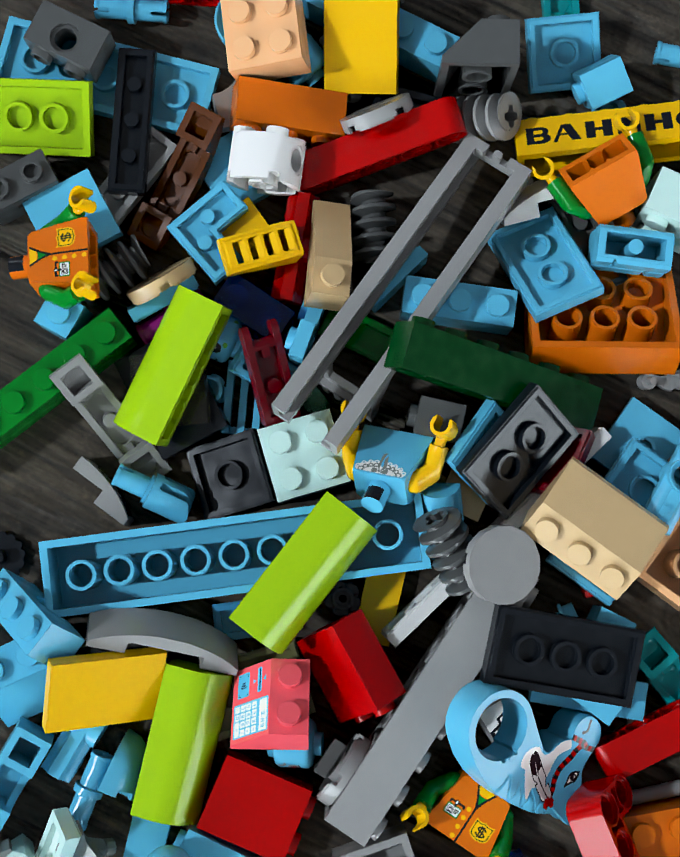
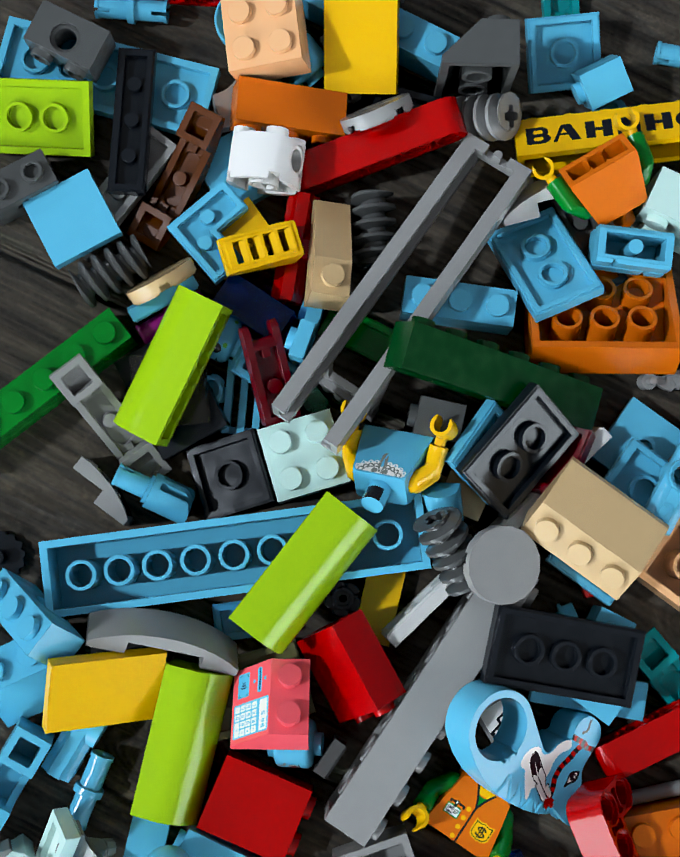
torso [8,185,100,309] -> none
medium azure brick [33,301,93,340] -> none
medium azure brick [98,728,146,801] -> none
light grey tile [316,733,371,807] -> none
medium azure tile [371,245,428,313] -> none

